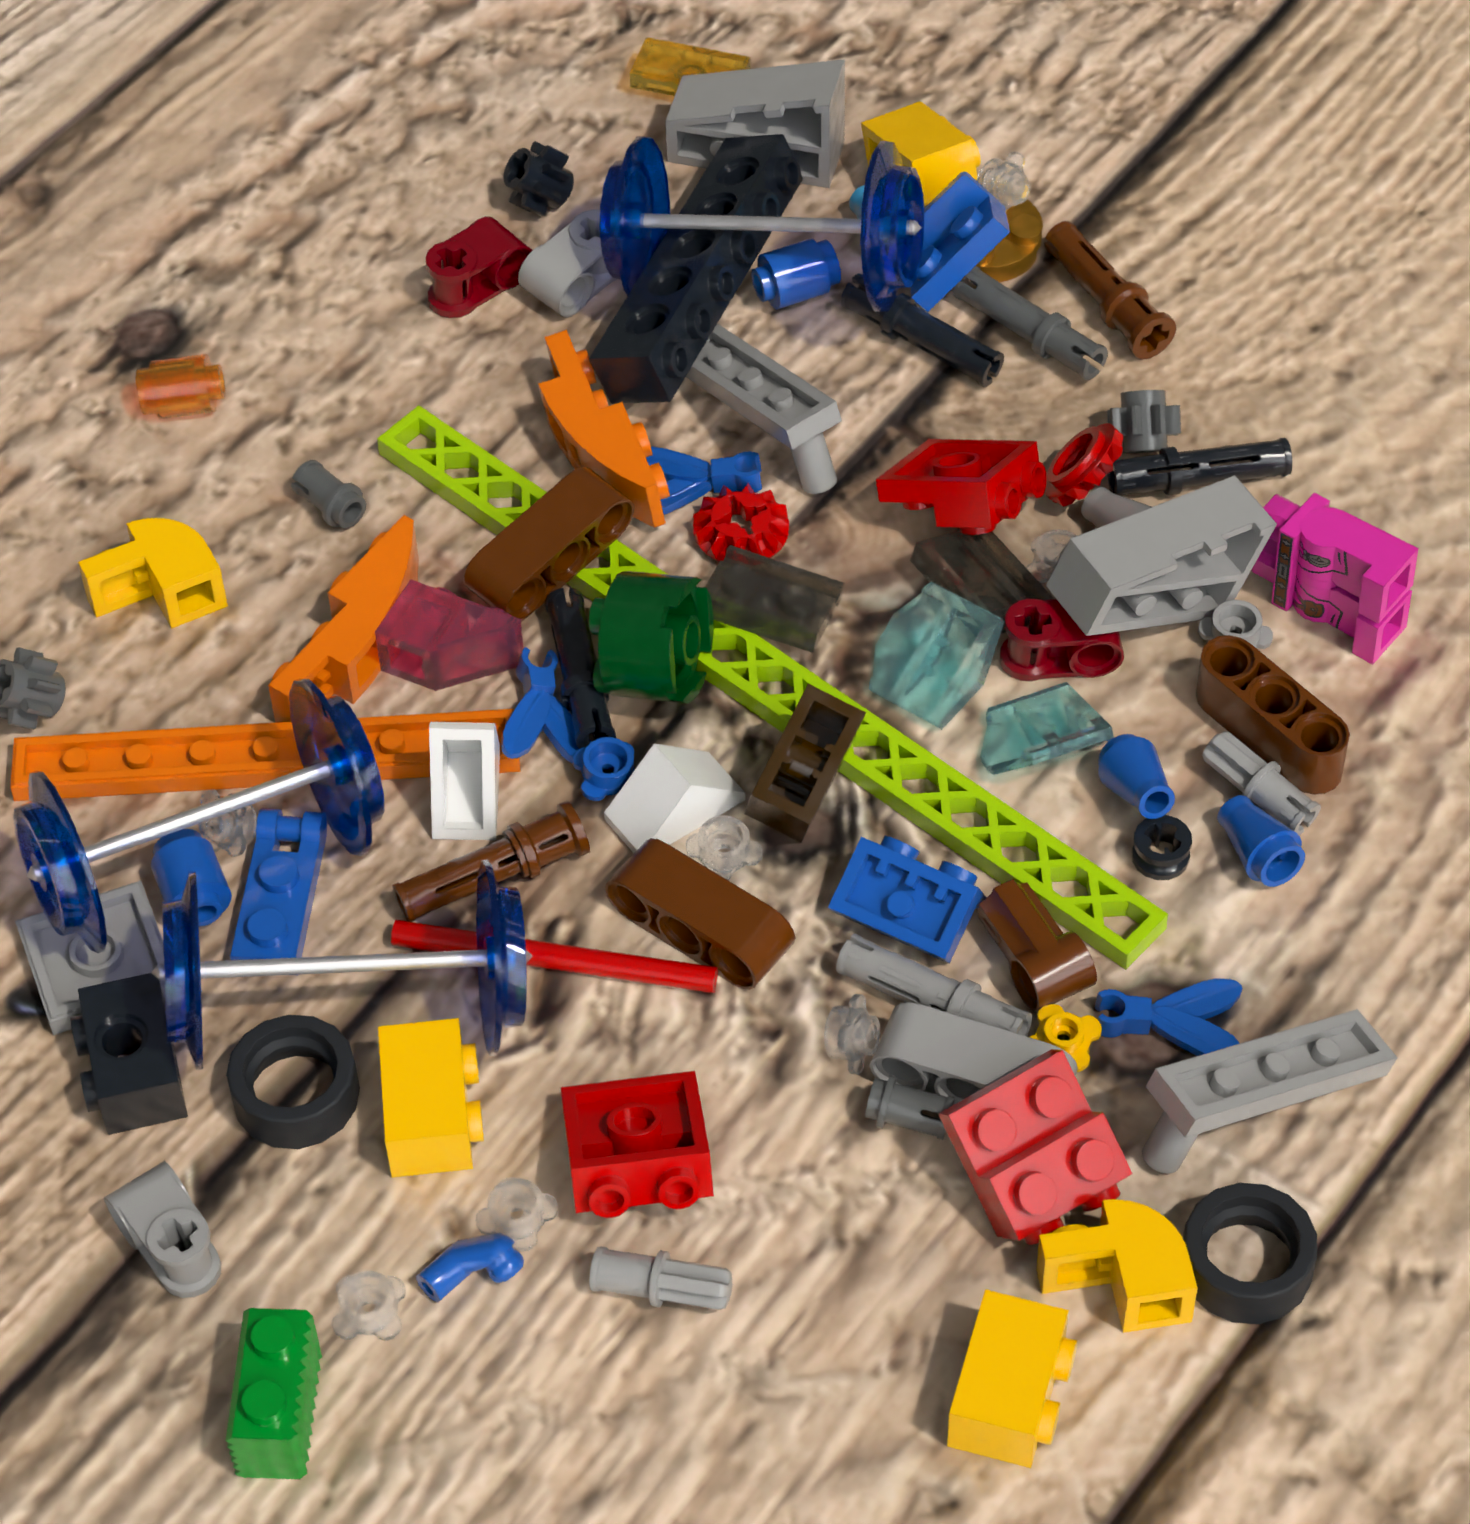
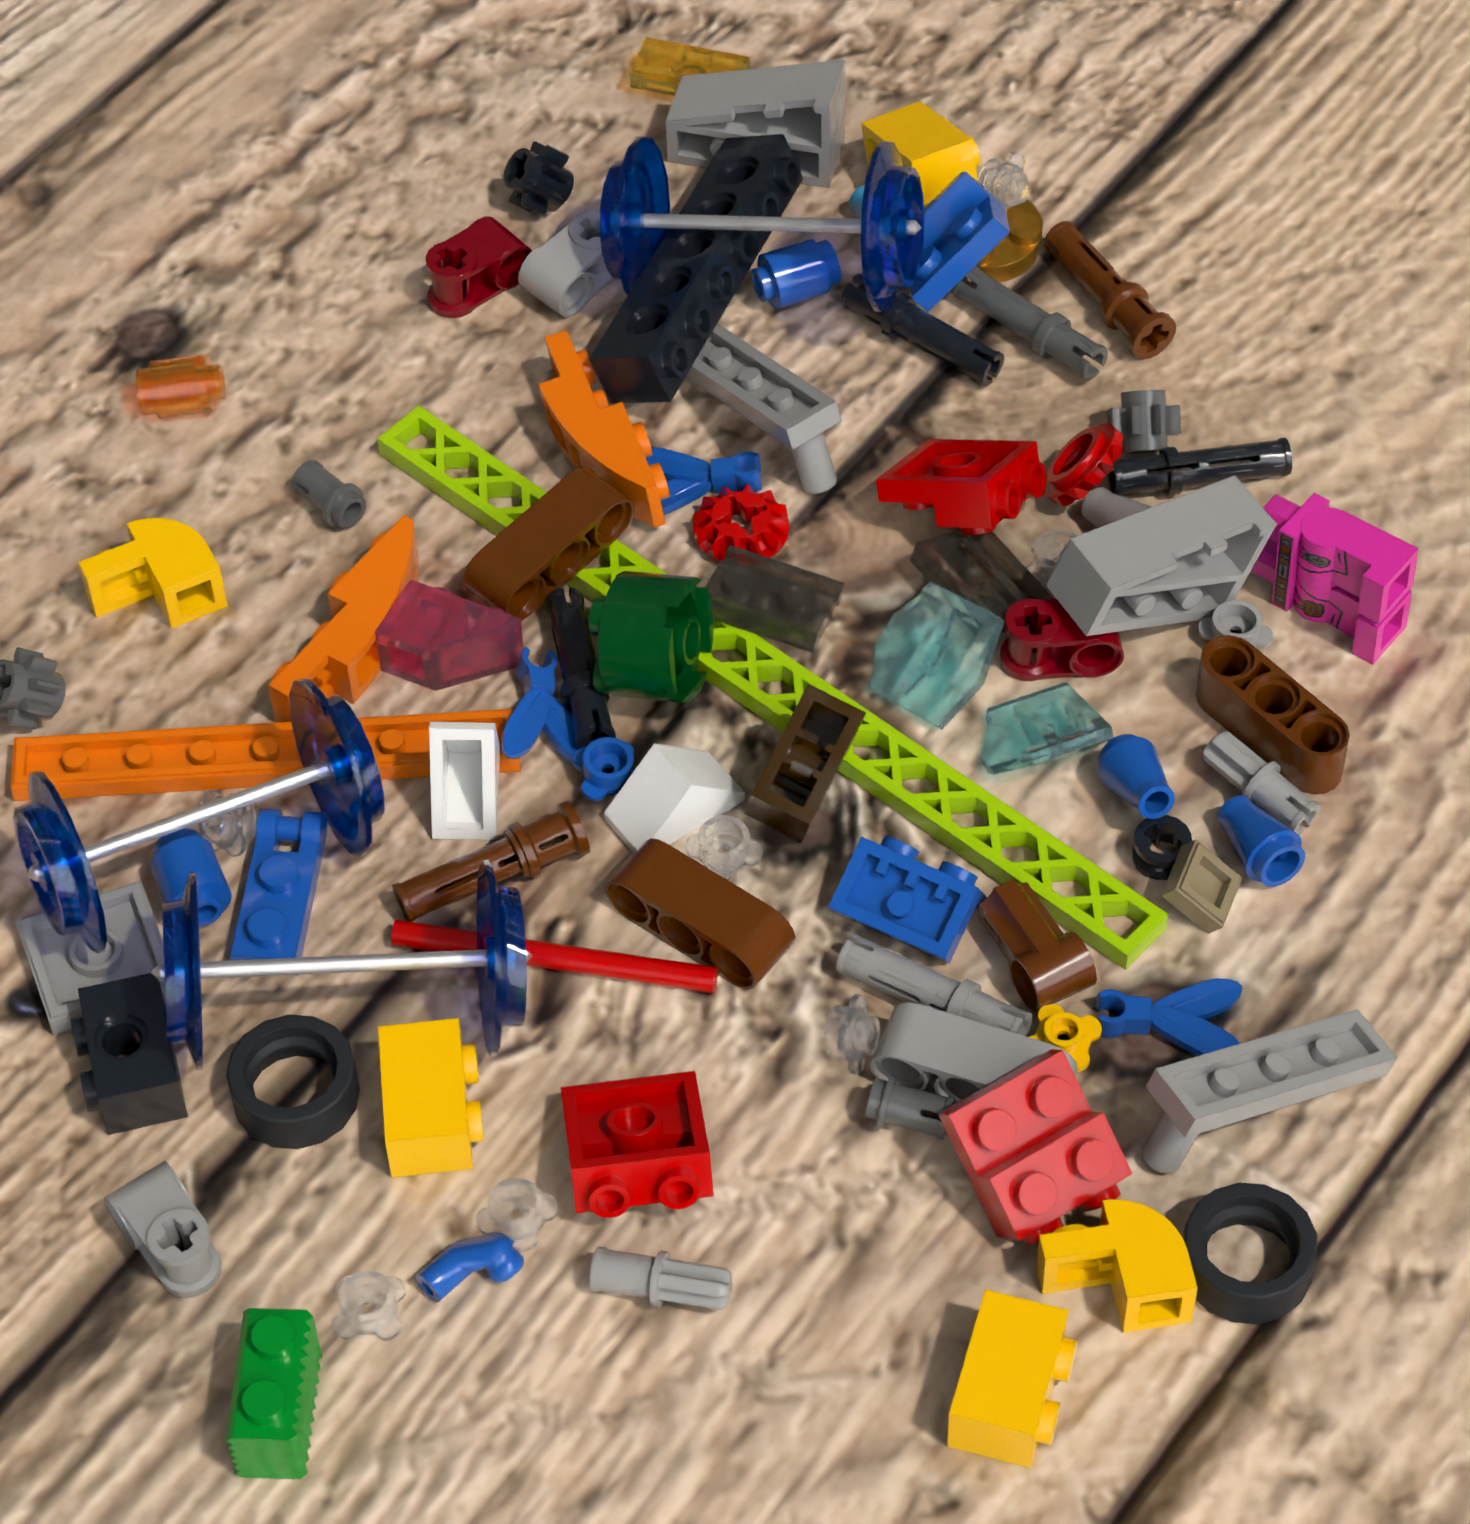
none -> dark tan tile [1161,839,1243,934]

